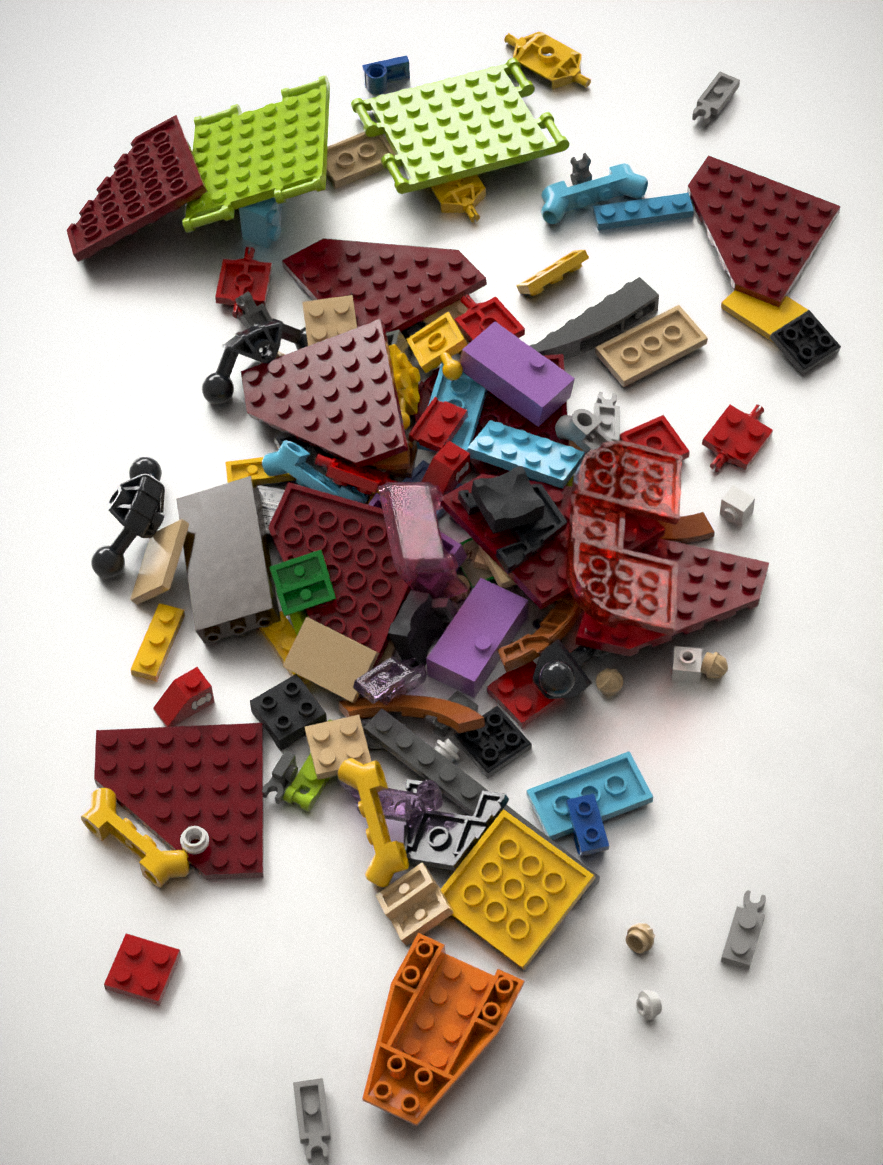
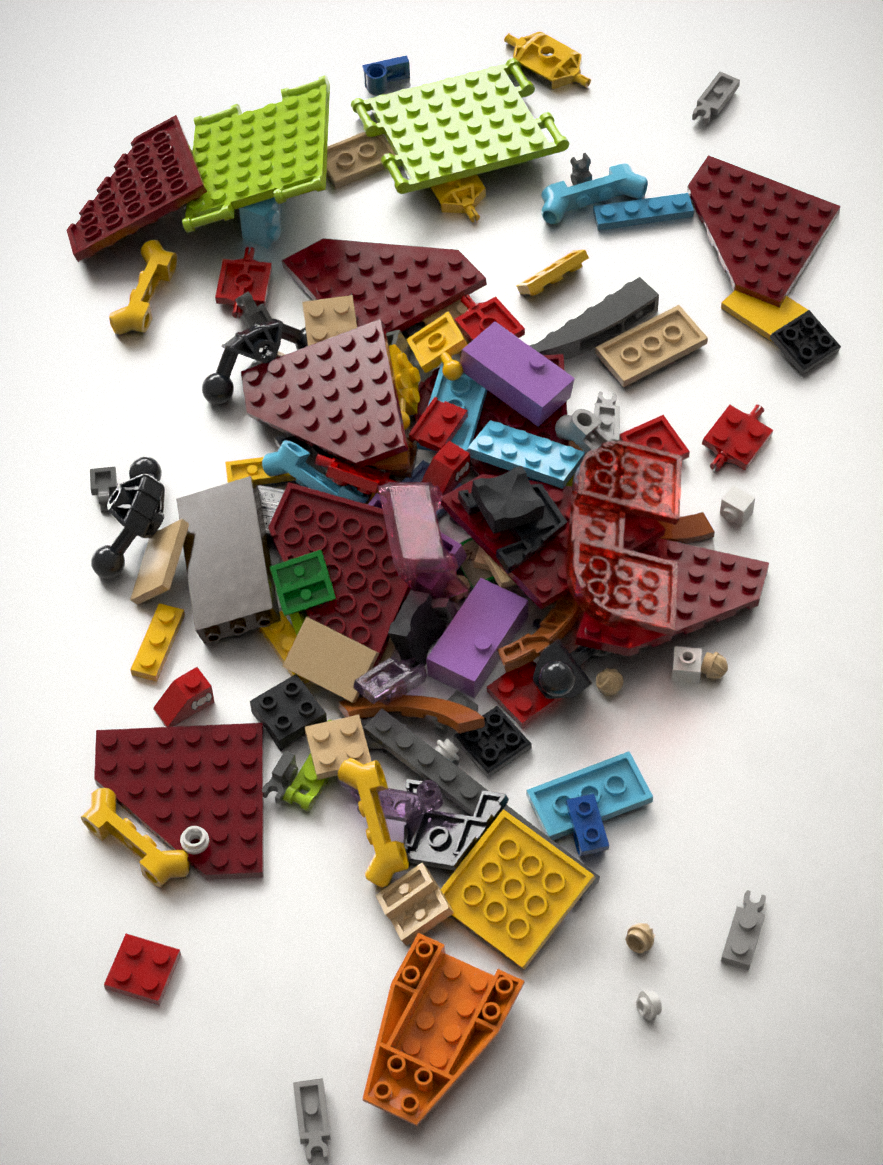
none -> dark grey plate [90,466,118,513]
none -> yellow plate [109,240,177,335]

